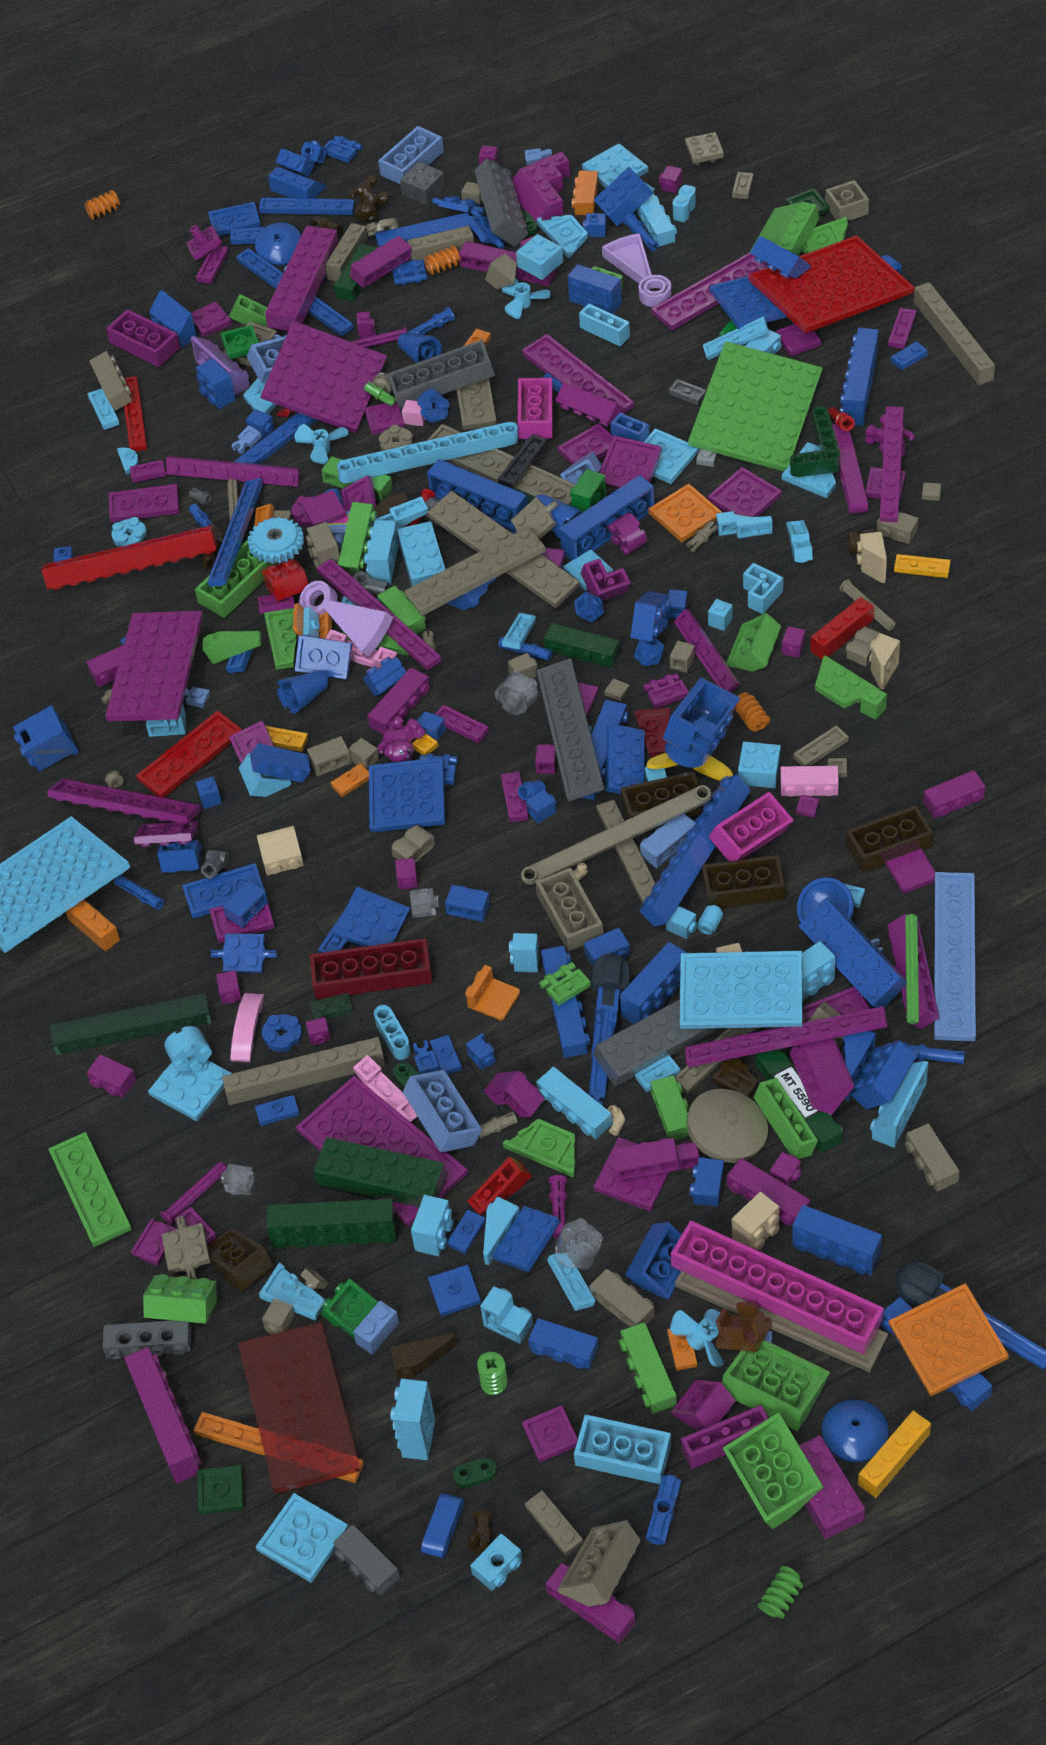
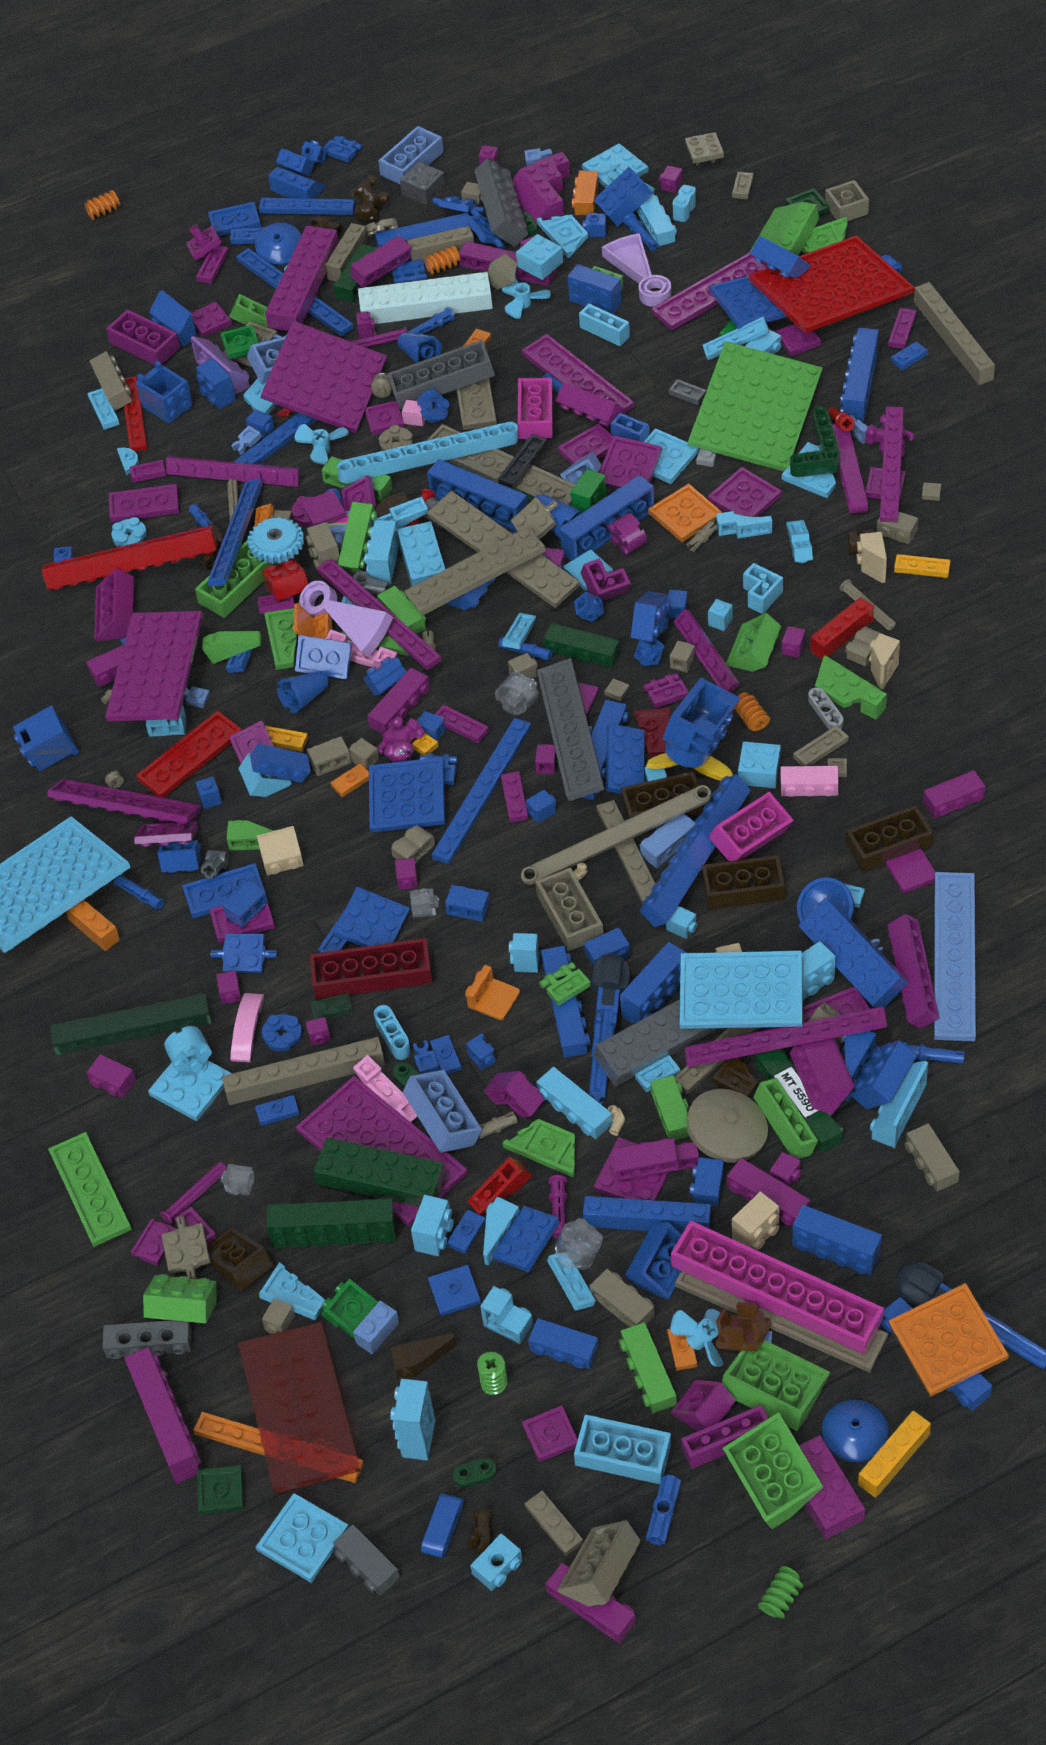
dark grey pin [189,488,212,505] -> none
dark tan plate [300,1269,329,1290] -> none
medium azure plate [303,607,320,637] -> none
bright green axle [364,381,396,406] -> none
blue brick [518,780,546,801] -> none
medium azure brick [698,905,723,935] -> none
magenta tile [796,796,819,818] -> none
bright green axle [905,914,919,1024] -> none
none -> magenta slope [94,568,134,641]
none -> blue container [136,361,193,424]
none -> bright green slope [227,820,273,850]
none -> light aqua brick [358,272,492,324]
none -> blue plate [432,718,531,865]
none -> blue brick [583,1196,711,1233]
none -> light grey beam [808,687,843,730]
none -> medium blue plate [850,415,868,444]

